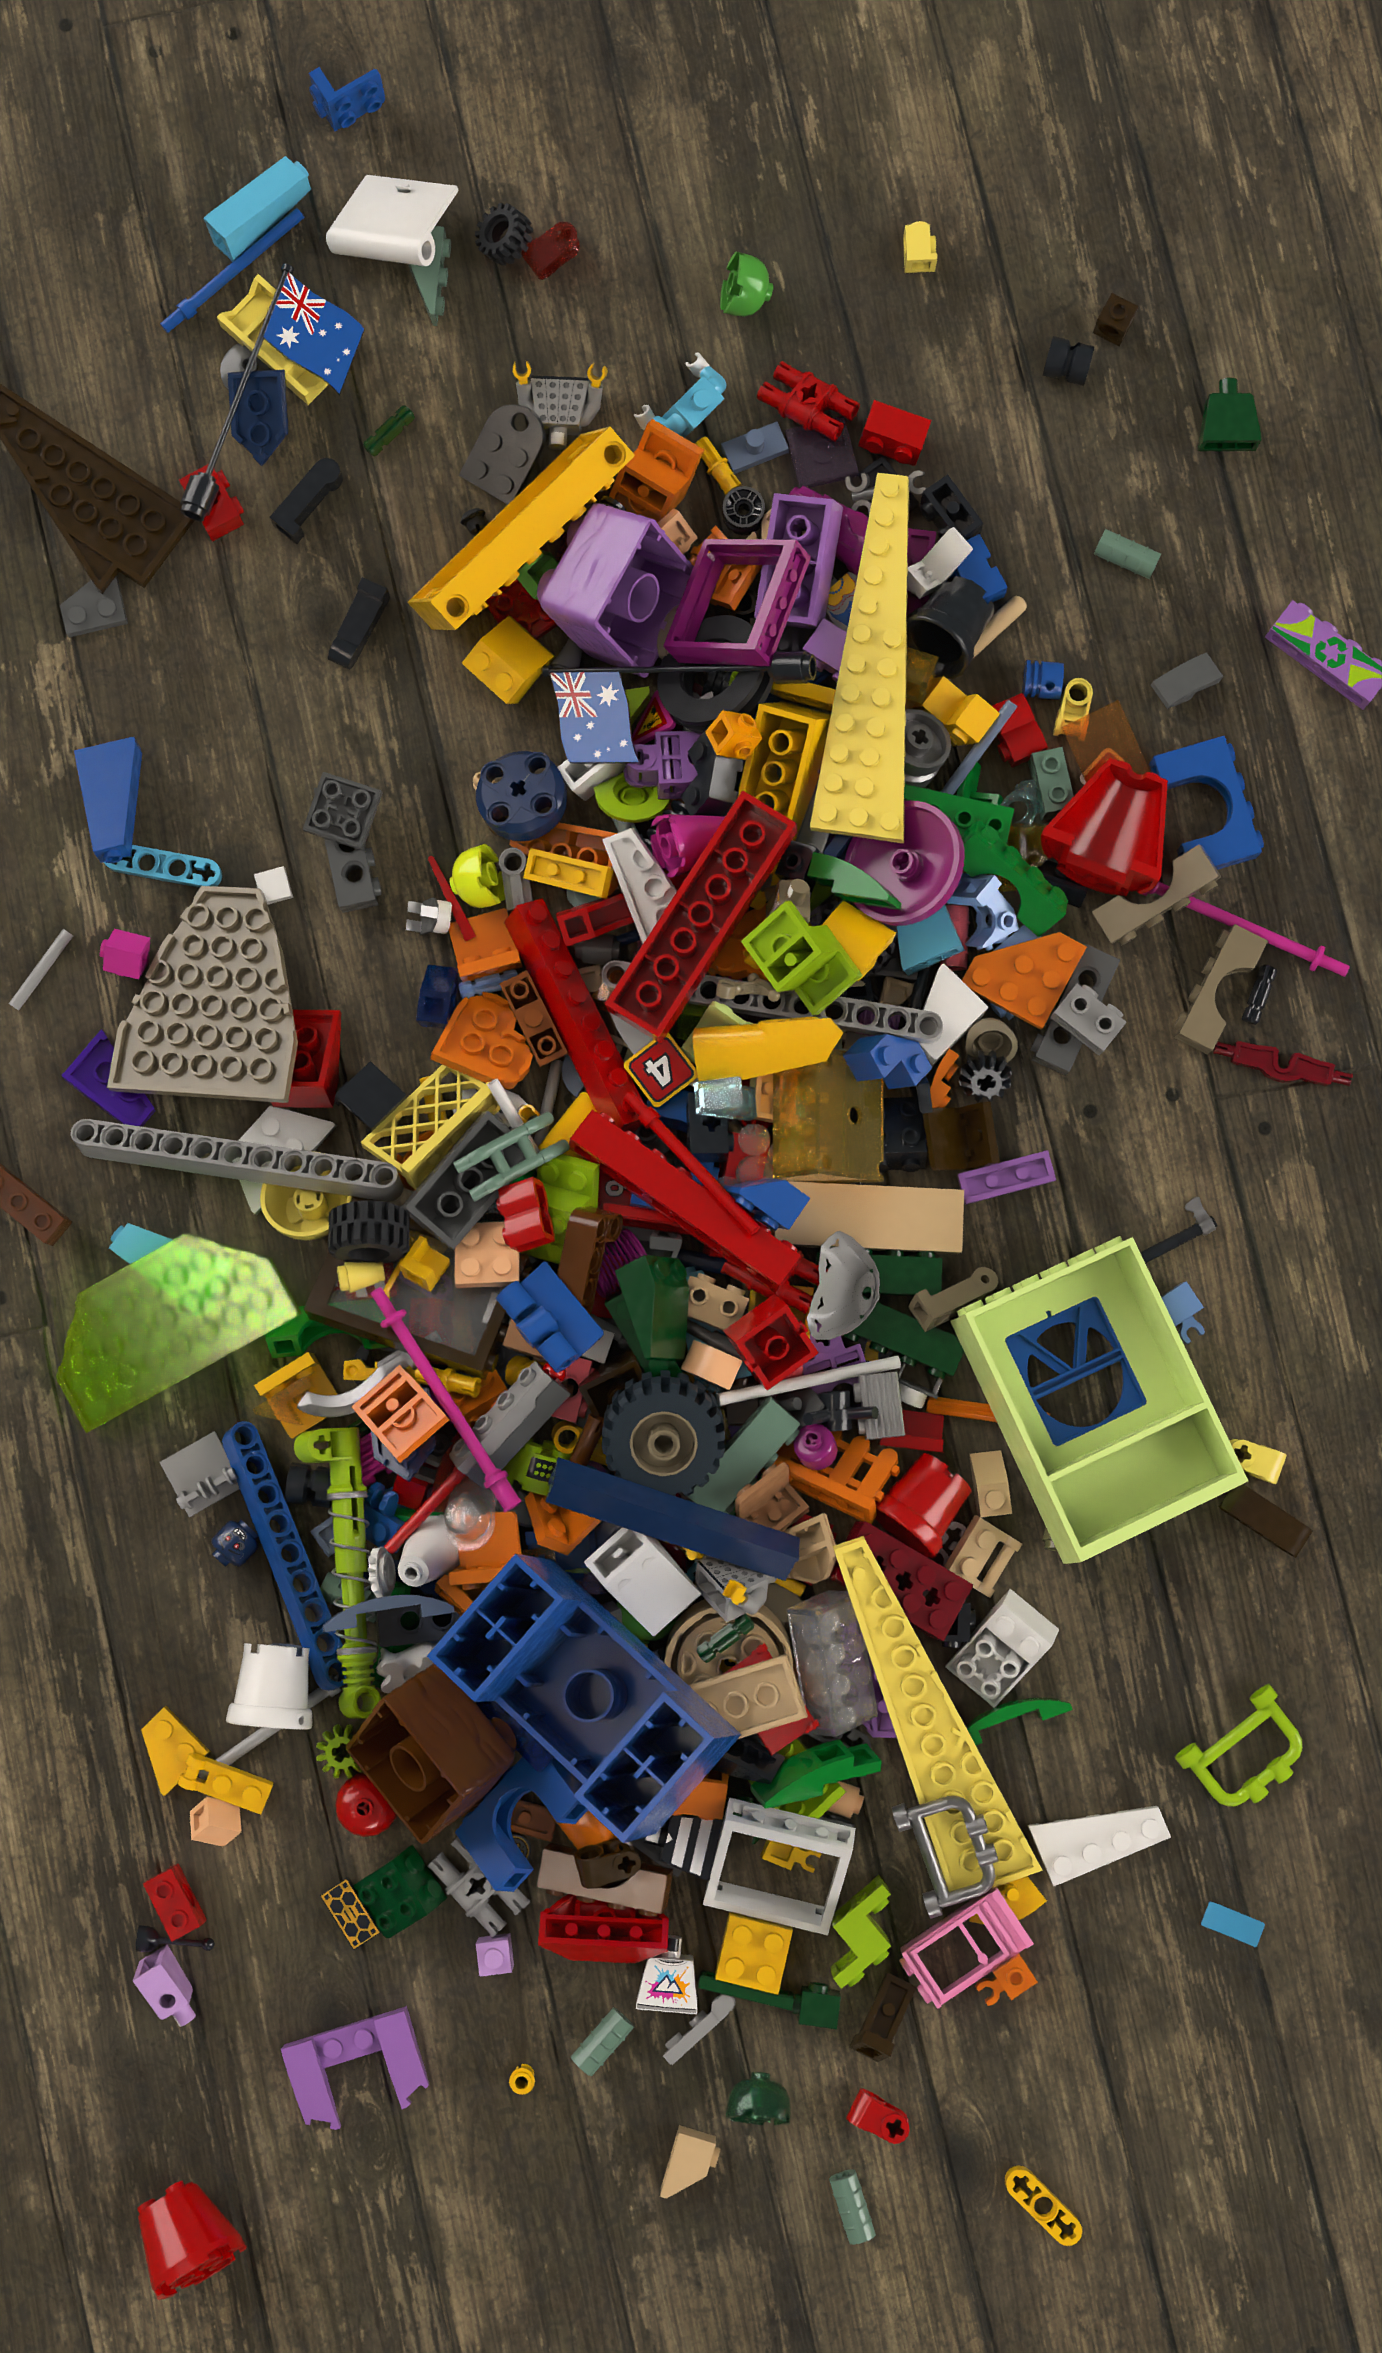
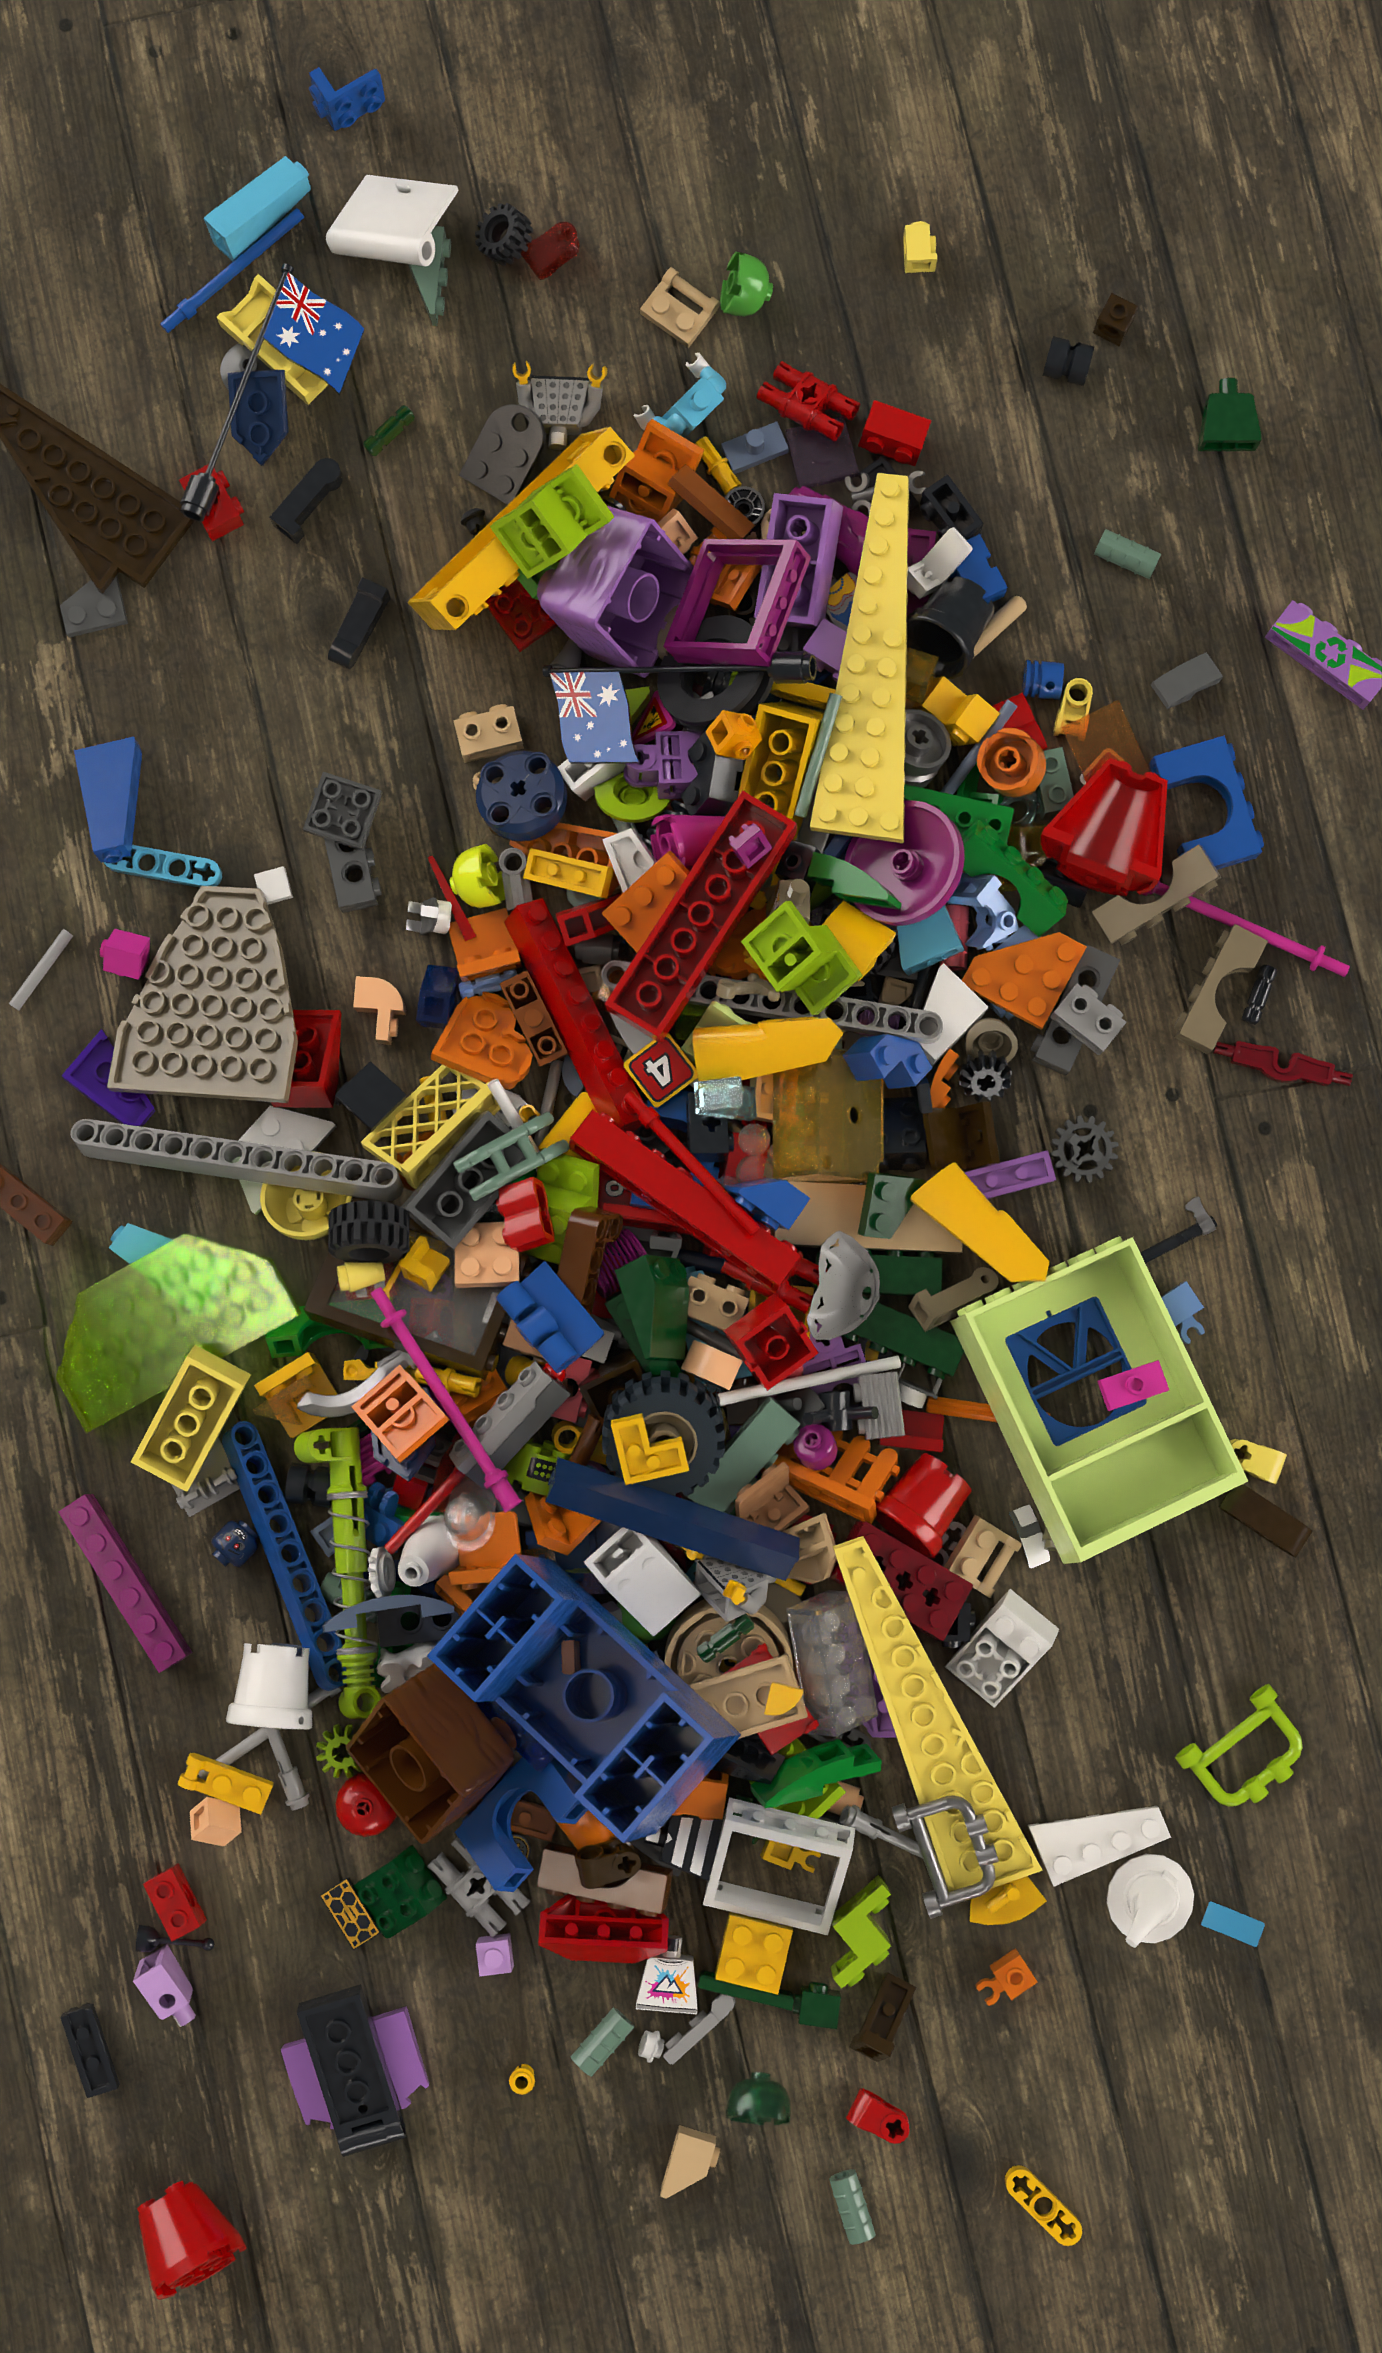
yellow wing [141,1706,210,1796] -> none
yellow slope [462,616,555,704] -> none
bright pink door [899,1887,1034,2009] -> none
green slope [965,1698,1073,1745] -> none
tan slope [969,1450,1012,1517] -> none
none -> magenta brick [58,1494,193,1673]
none -> black hinge [60,2003,120,2098]
none -> light yellow brick [131,1345,251,1492]
none -> light grey pin [264,1727,310,1810]
none -> black hinge [297,1984,406,2157]
none -> light nougat brick [353,976,406,1045]
none -> tan brick [453,704,524,763]
none -> lime bracket [490,464,614,579]
none -> nougat tile [561,1640,581,1675]
none -> orange wing [602,850,690,953]
none -> yellow plate [611,1413,689,1485]
none -> white plate [638,2030,664,2063]
none -> tan plate [640,267,721,348]
none -> dark orange tile [667,464,755,539]
none -> magenta tile [729,823,772,869]
none -> yellow tile [764,1681,804,1716]
none -> sand green bar [794,693,842,818]
none -> light grey pin [839,1805,923,1859]
none -> dark green wing [858,1172,926,1239]
none -> yellow panel [910,1162,1049,1282]
none -> orange brick [977,728,1046,797]
none -> white sticker [1009,1505,1050,1568]
none -> dark grey gear [1050,1116,1119,1184]
none -> dark pink plate [1097,1360,1169,1411]
none -> white piece [1107,1854,1194,1948]

